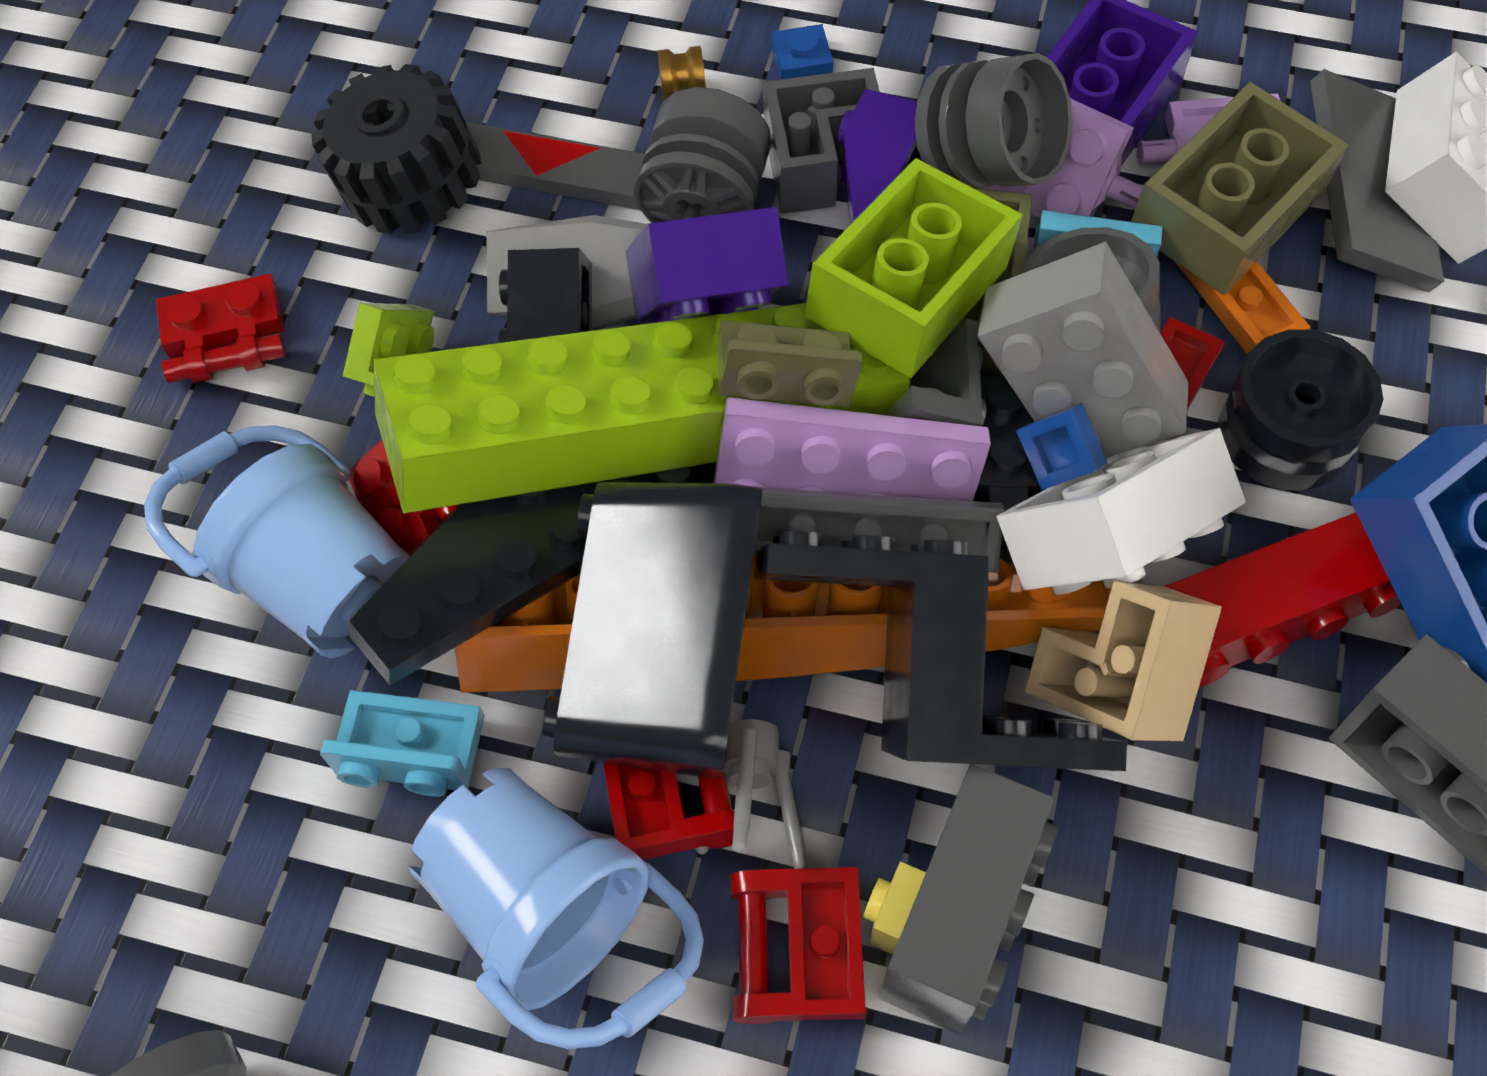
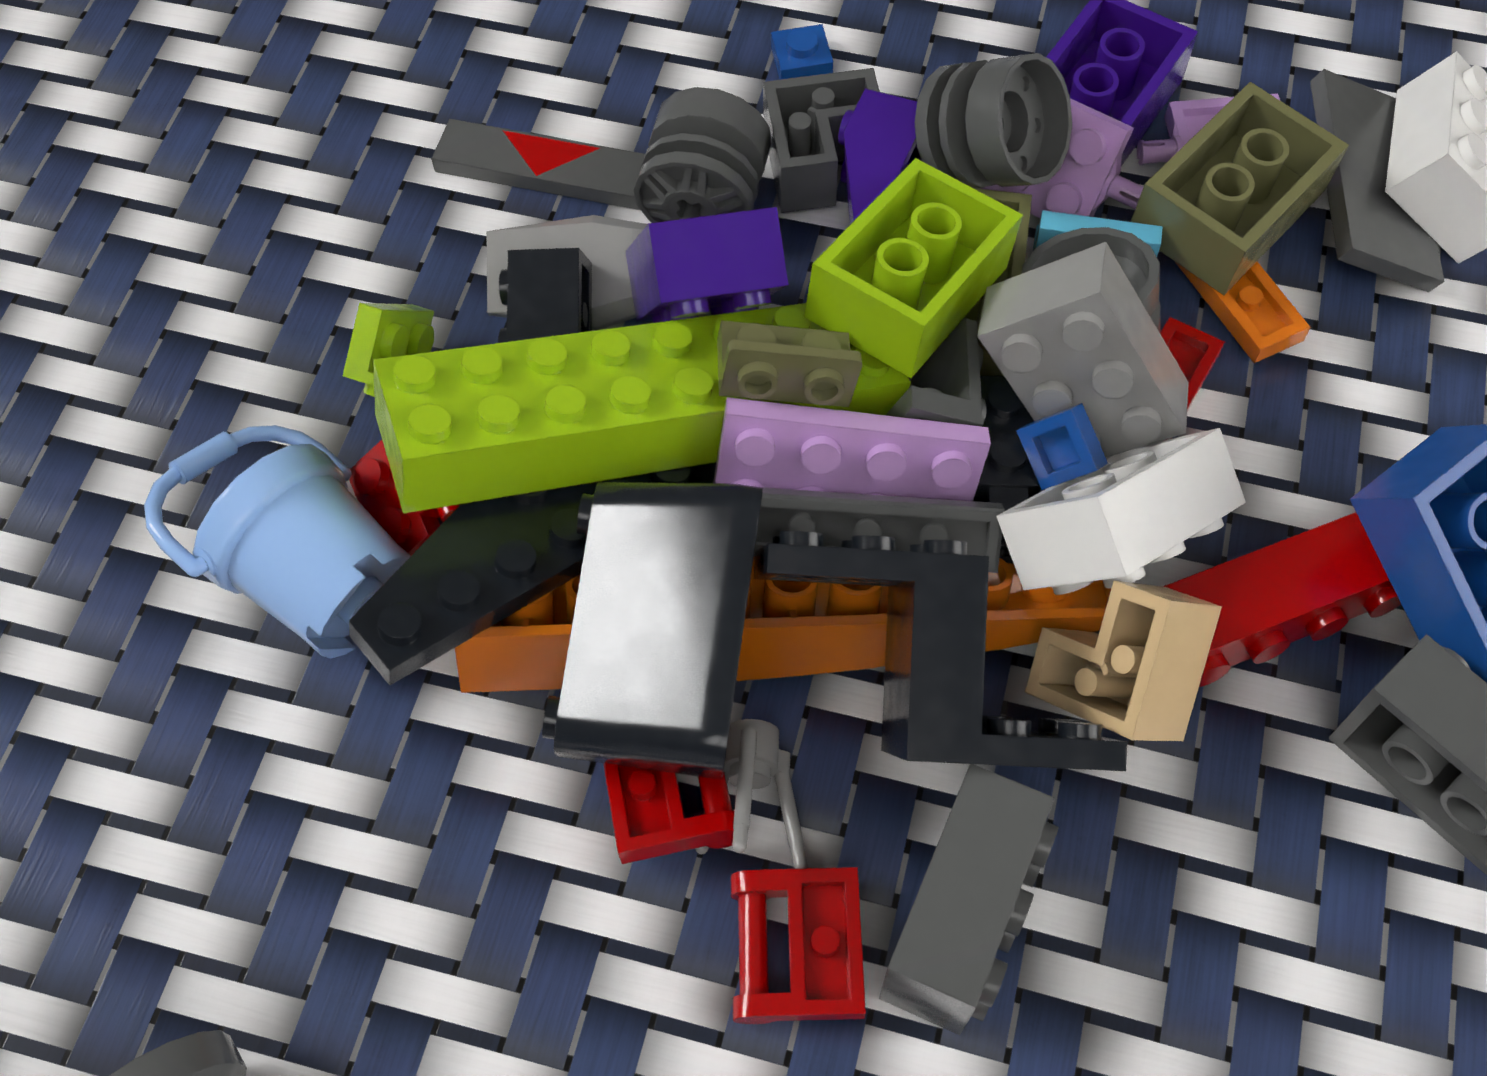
red plate [156,273,287,383] -> none
black wheel [311,64,482,234] -> none
medium azure bracket [320,690,485,797] -> none
light blue piece [409,768,704,1049] -> none
pearl gold wheel [658,46,706,101] -> none
light yellow plate [863,861,926,955] -> none
black wheel [1218,329,1384,491] -> none

